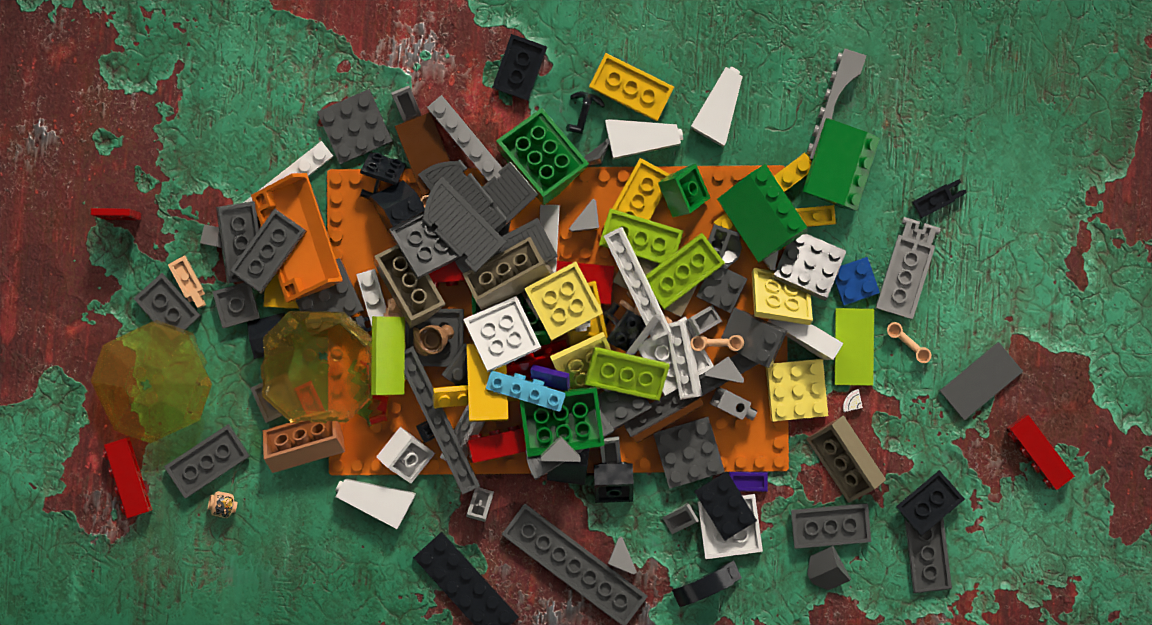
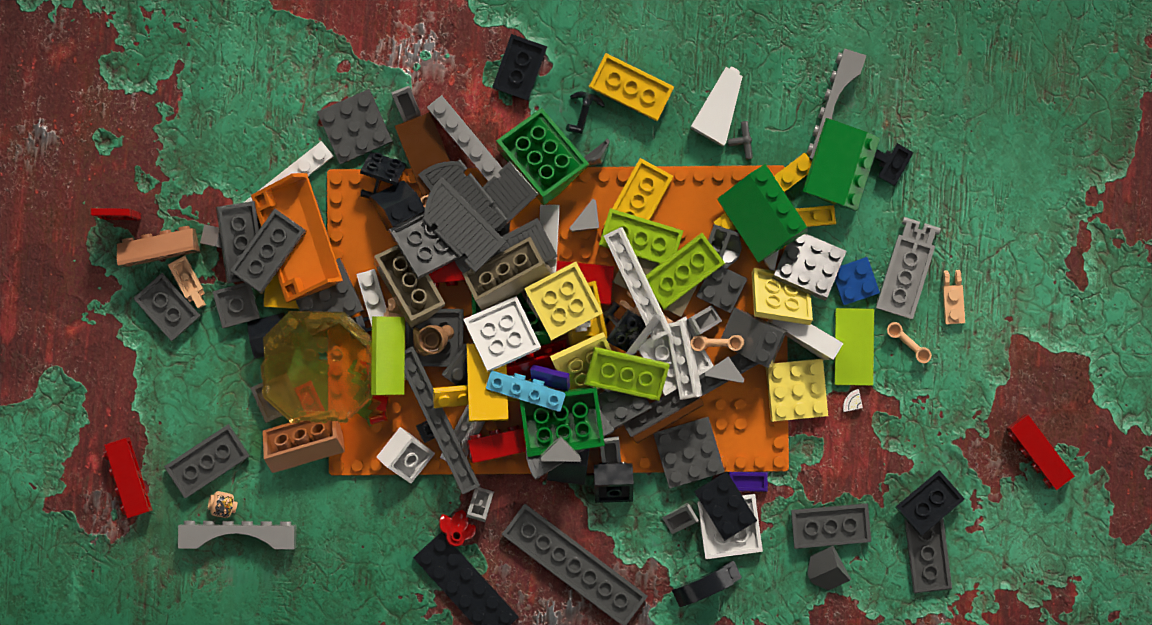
clear yellow windscreen [91,320,212,444] -> none
white slope [335,479,416,529] -> none
white slope [605,119,683,159] -> none
light grey slope [608,536,637,574] -> none
green slope [658,164,710,217] -> none
light grey torso [709,387,757,420] -> none
dark tan slope [806,415,886,503] -> none
black hinge [911,179,967,219] -> none
dark grey tile [939,342,1023,420] -> none
none -> nougat slope [117,226,200,267]
none -> light grey arch [178,520,296,549]
none -> red plate [439,510,476,547]
none -> dark grey piece [727,121,753,160]
none -> black hinge [874,143,914,186]
none -> light nougat hinge [942,270,965,325]

